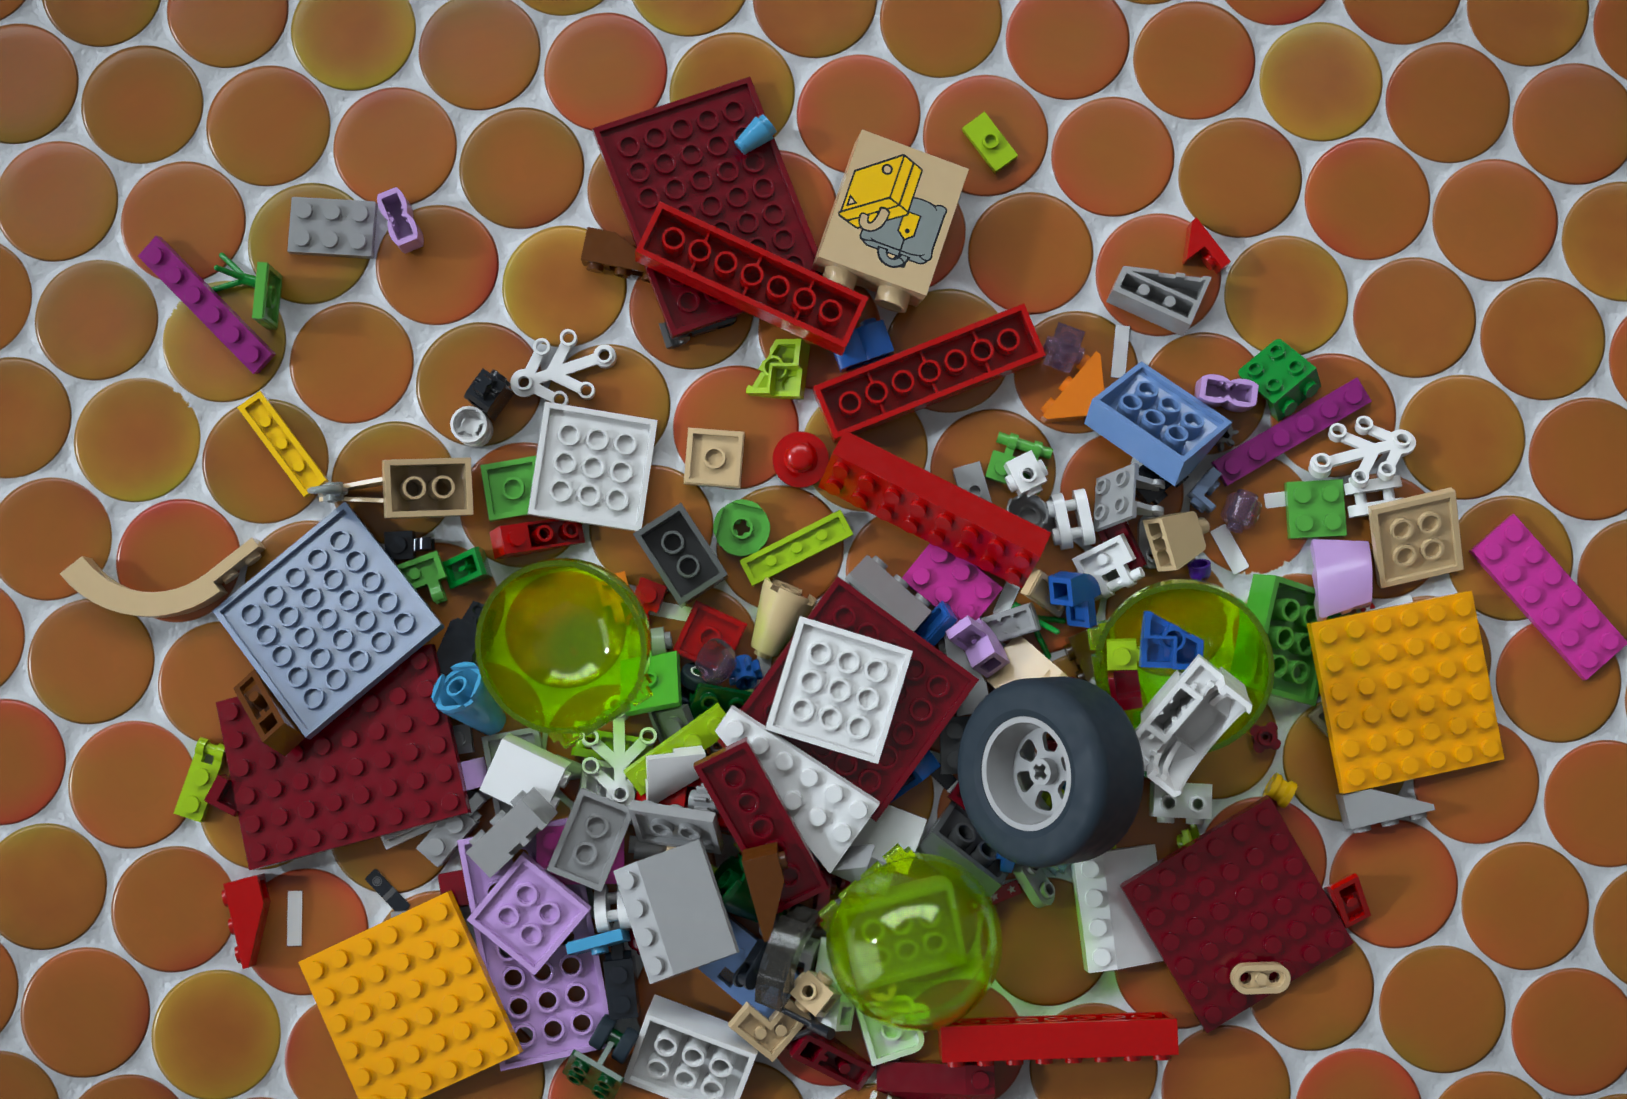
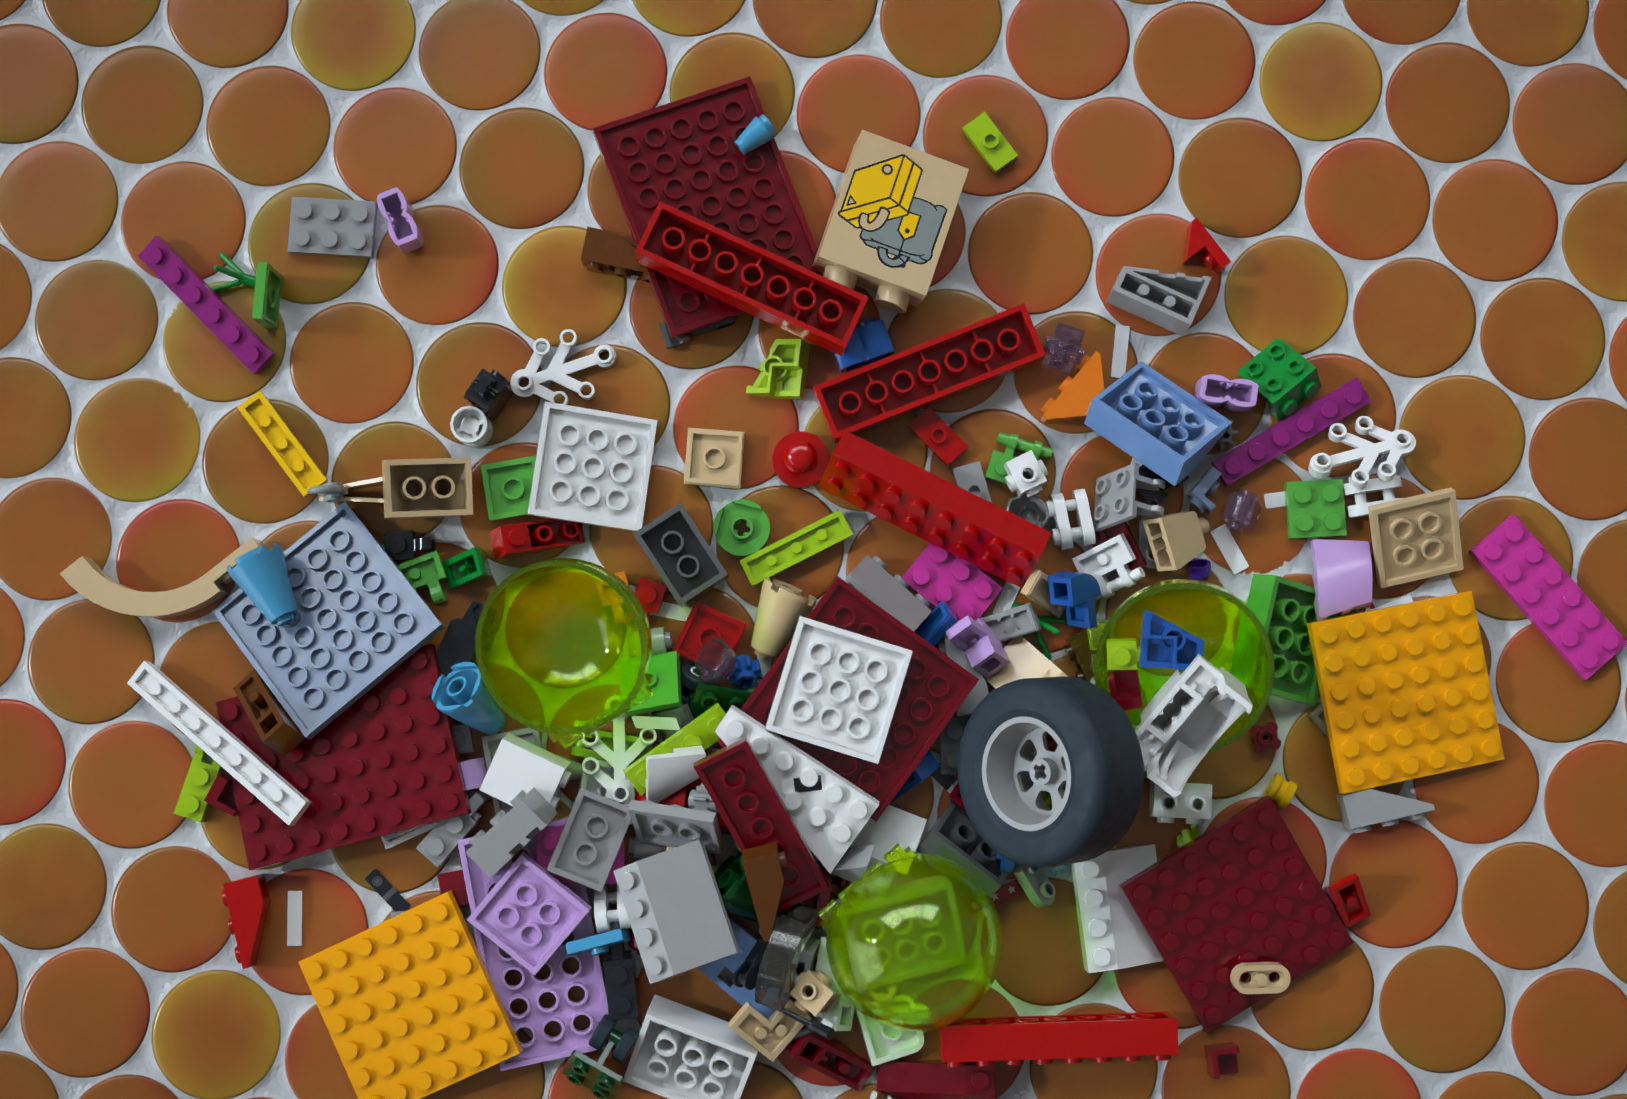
none -> white plate [127,661,311,826]
none -> dark azure cone [227,543,298,627]
none -> sticker [632,716,680,730]
none -> sticker [781,774,834,794]
none -> red plate [908,406,968,467]
none -> dark red panel [1204,1042,1240,1079]

